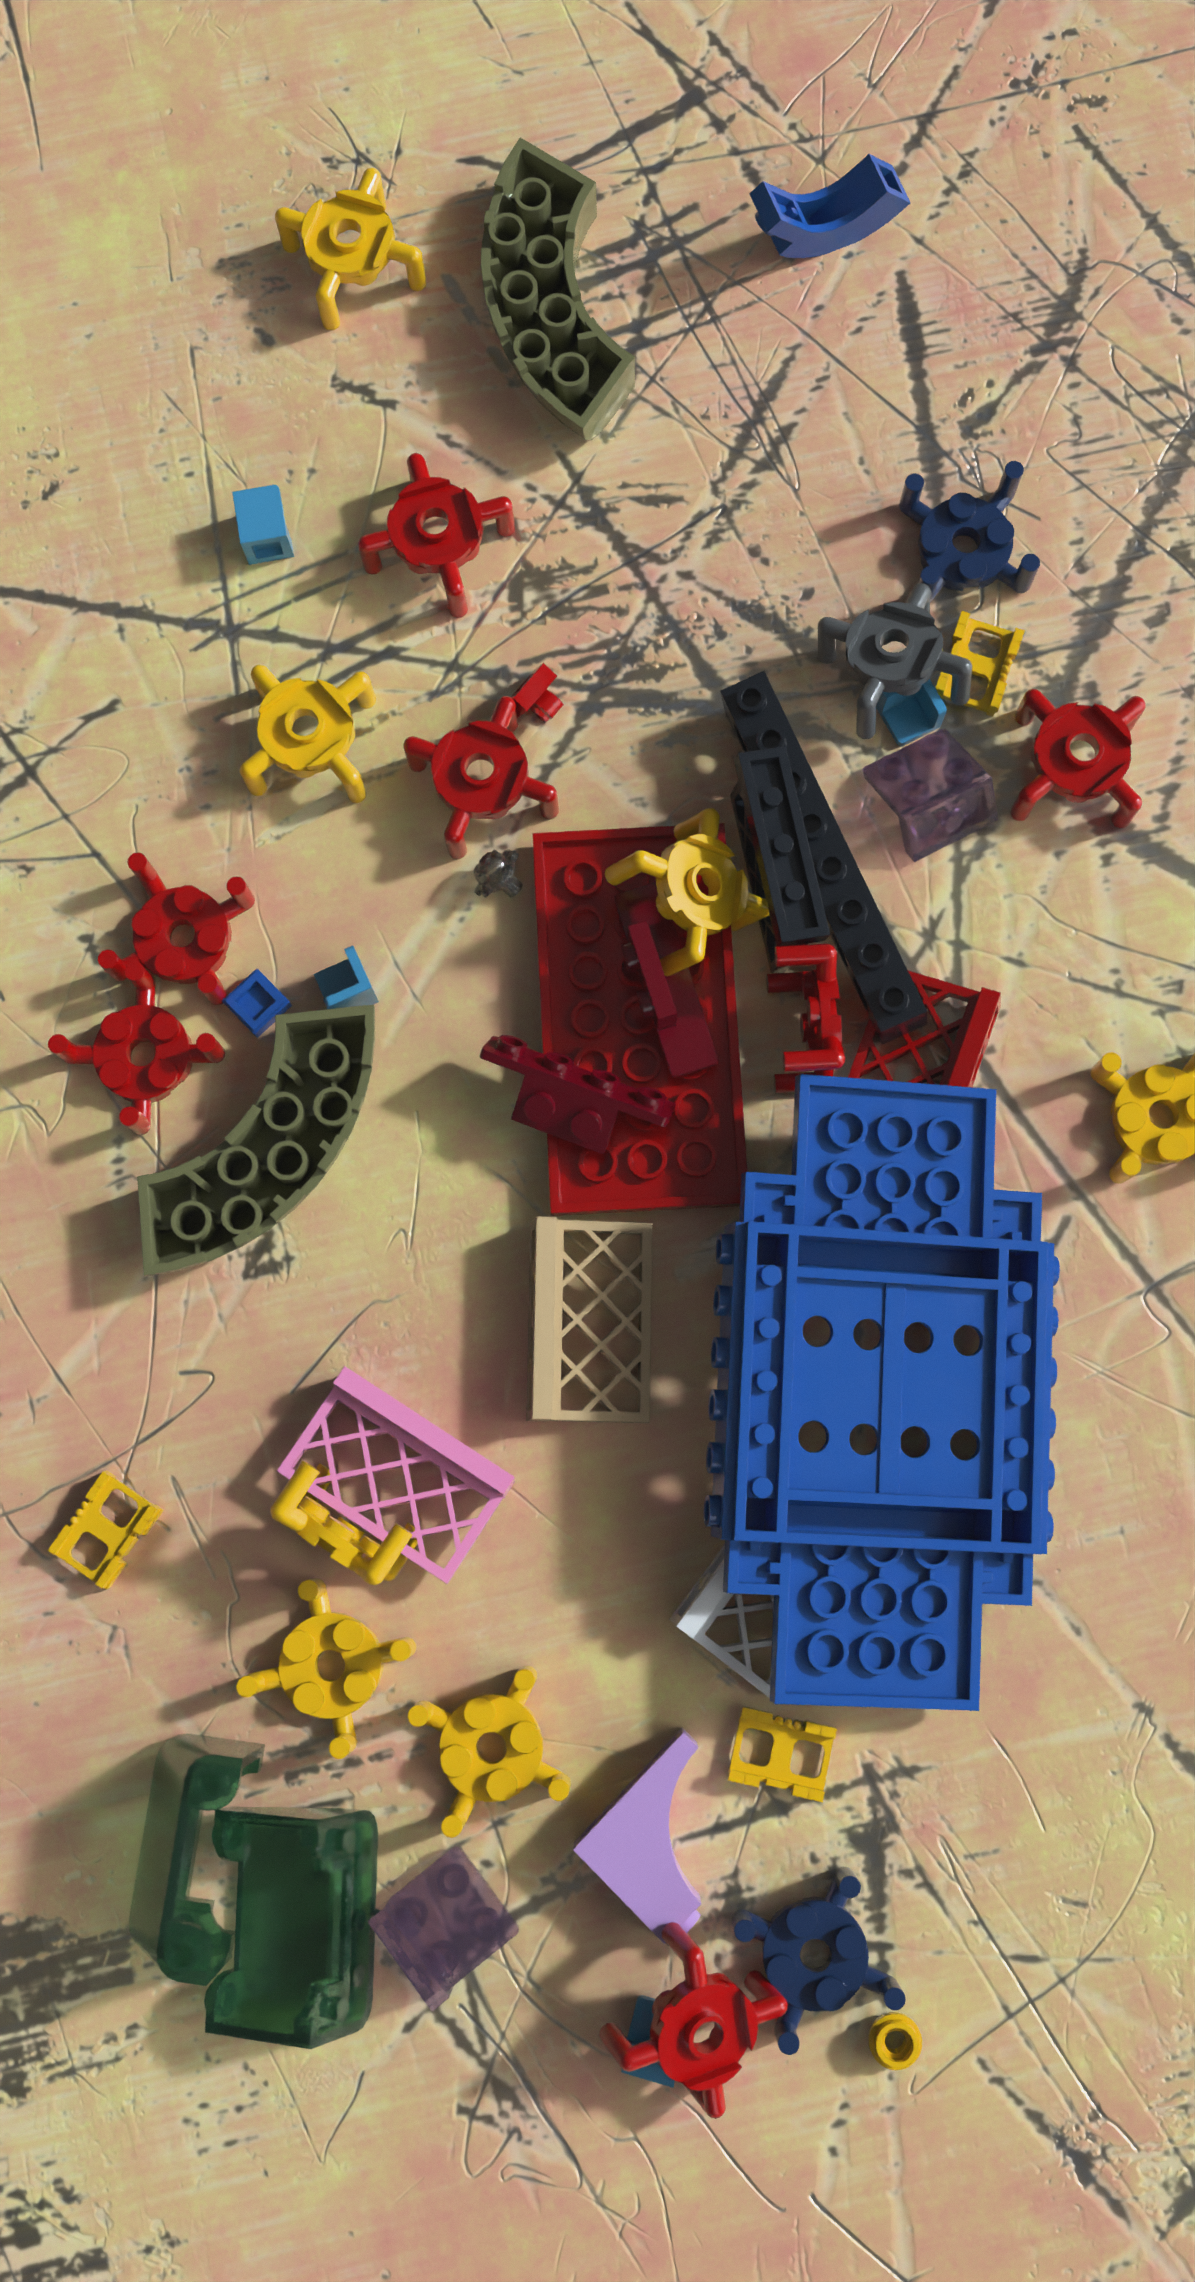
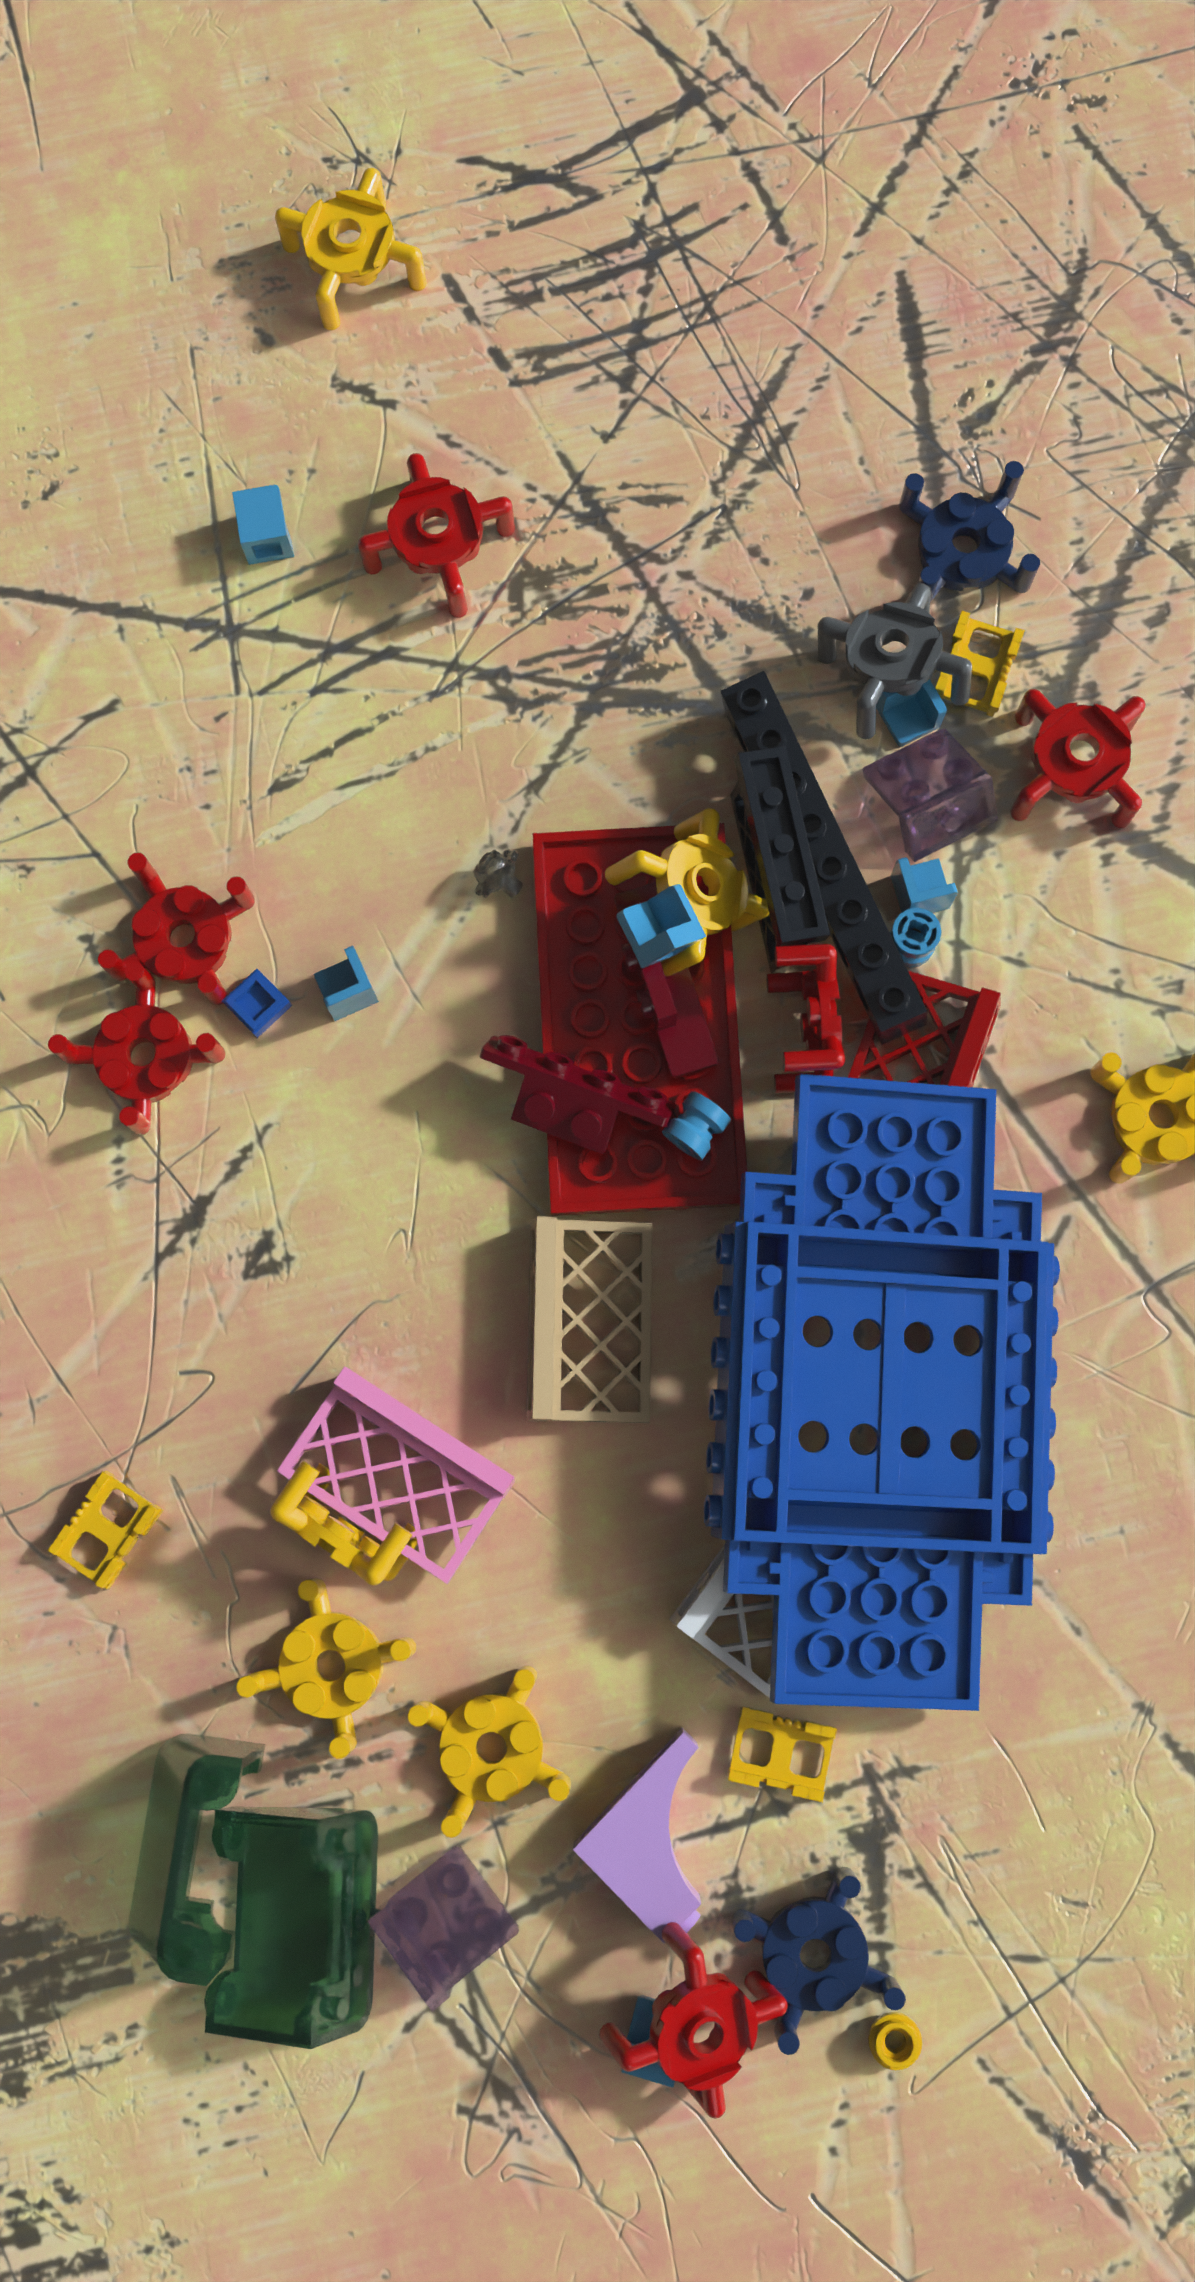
olive brick [137,1004,375,1277] -> none
yellow plate [240,665,376,803] -> none
red plate [403,696,559,859] -> none
olive brick [481,137,635,440] -> none
red tile [511,663,564,723] -> none
blue arch [749,154,911,258] -> none
none -> dark azure panel [616,884,706,968]
none -> dark azure wheel [662,1091,731,1161]
none -> dark azure panel [890,857,958,913]
none -> dark azure wheel [890,908,942,968]

